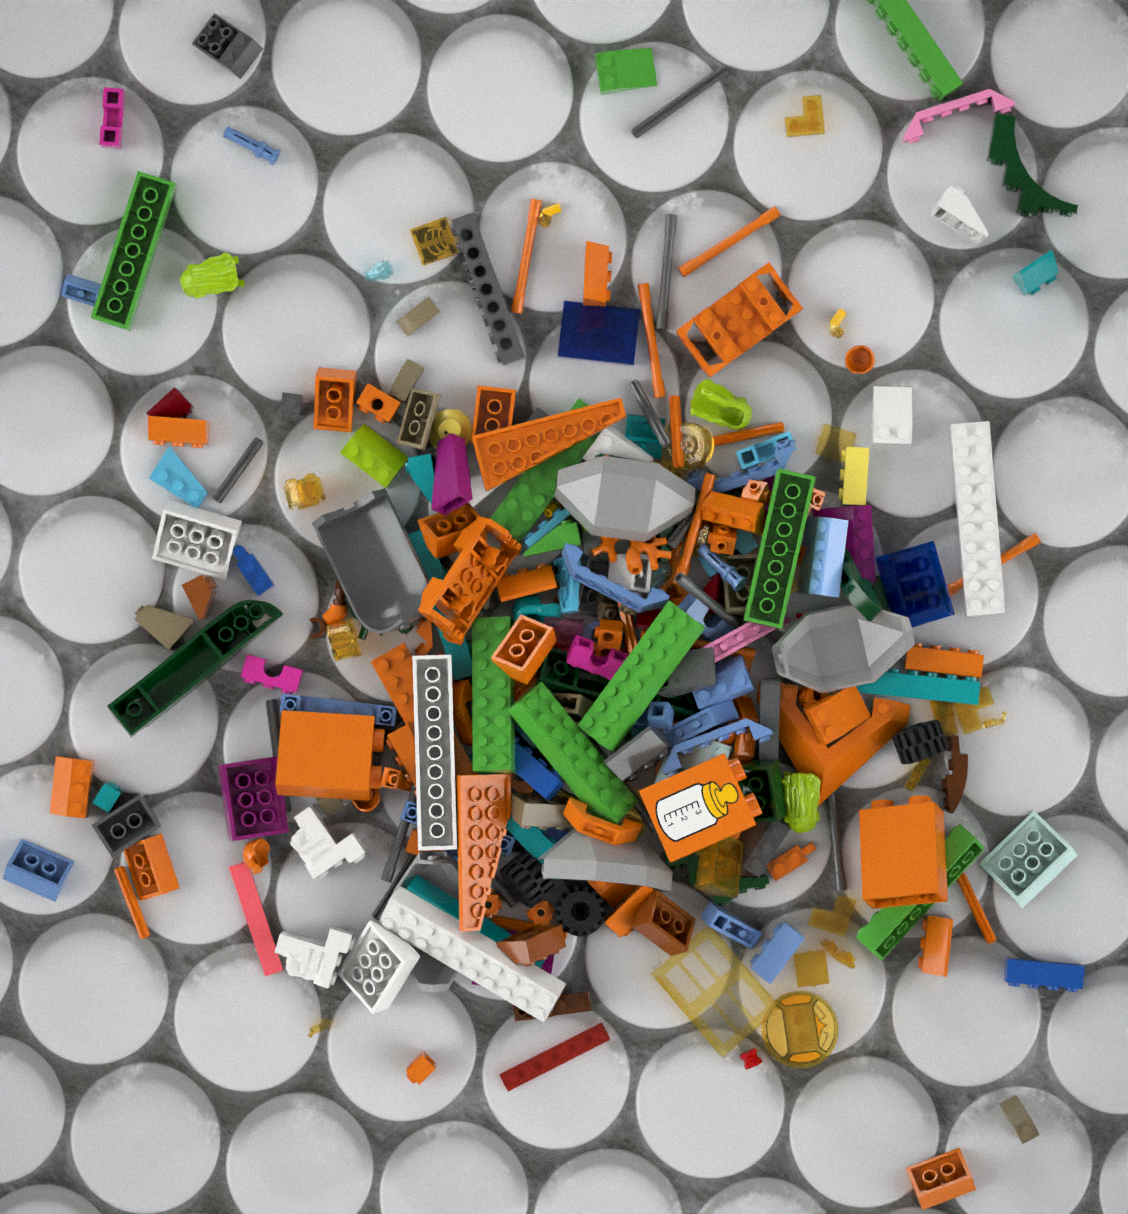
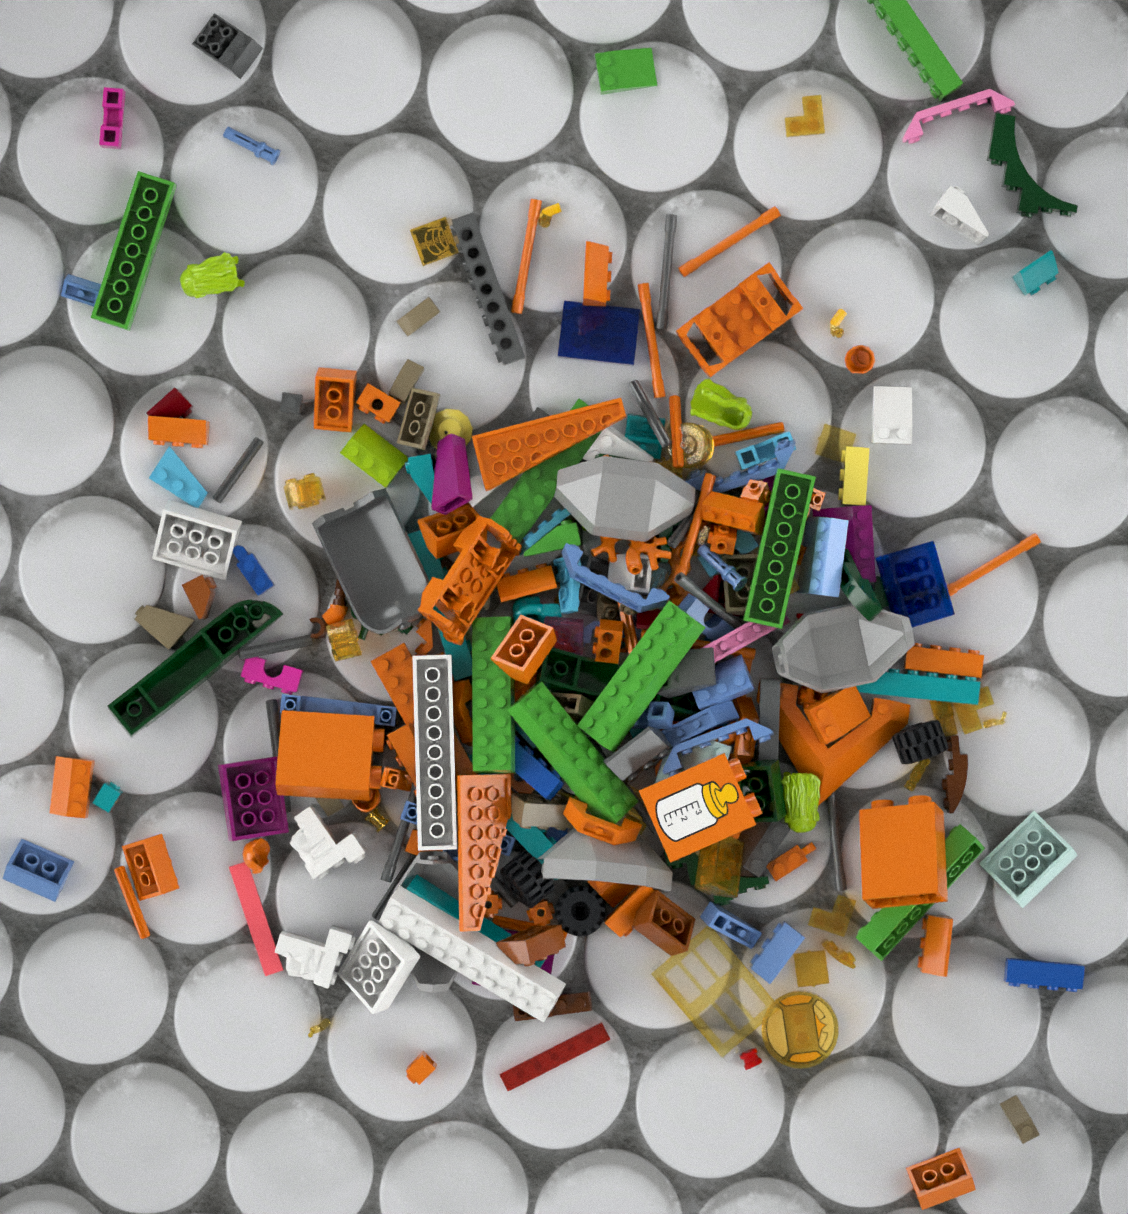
dark grey slope [92,792,161,857] -> none
clear light blue cone [364,260,394,283] -> none
orange brick [471,385,516,444] -> none
yellow arm [543,499,565,517] -> none
dark pink arch [566,635,629,680] -> none
dark grey axle [631,65,728,138] -> none
white brick [950,421,1005,617] -> none
orange axle [957,873,996,944] -> none
none -> dark grey axle [238,635,313,660]
none -> clear yellow bush [364,807,390,832]

